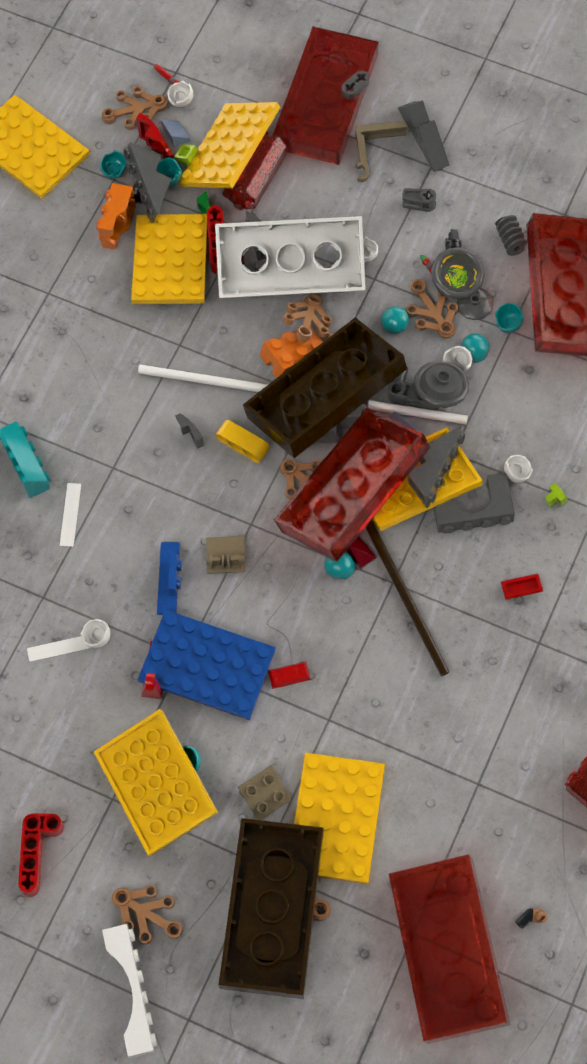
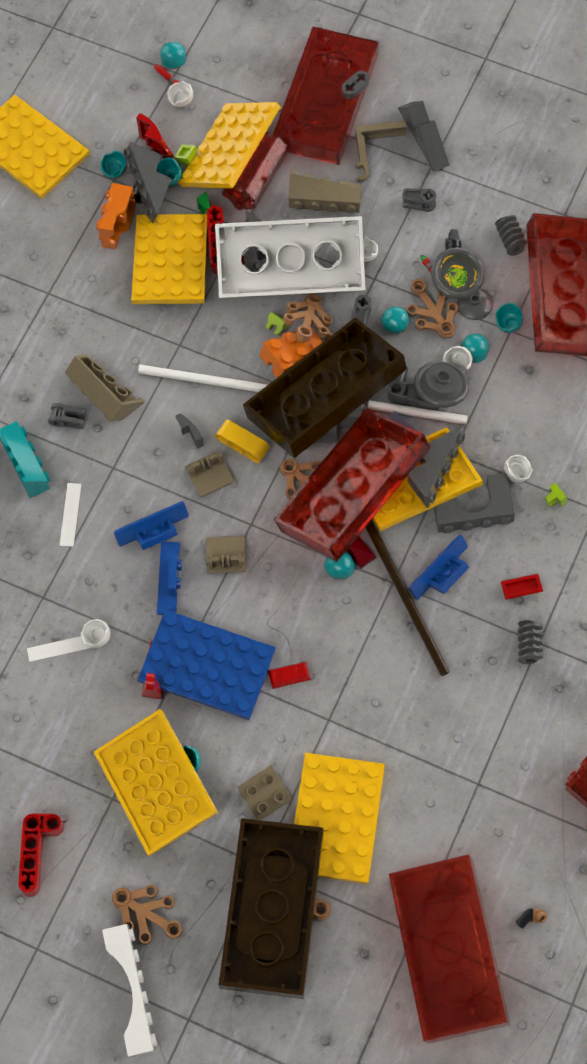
medium nougat plant [102,86,168,130] -> none
sand blue slope [161,119,191,147] -> none
none -> dark grey piece [48,403,86,429]
none -> dark tan wedge [65,354,145,422]
none -> blue bracket [114,501,189,550]
none -> teal hair [160,41,186,68]
none -> dark tan hinge [184,451,235,497]
none -> lime tile [266,312,290,335]
none -> dark tan wedge [289,170,361,213]
none -> dark grey piece [351,295,371,325]
none -> blue bracket [409,534,469,600]
none -> dark grey piece [518,620,543,664]

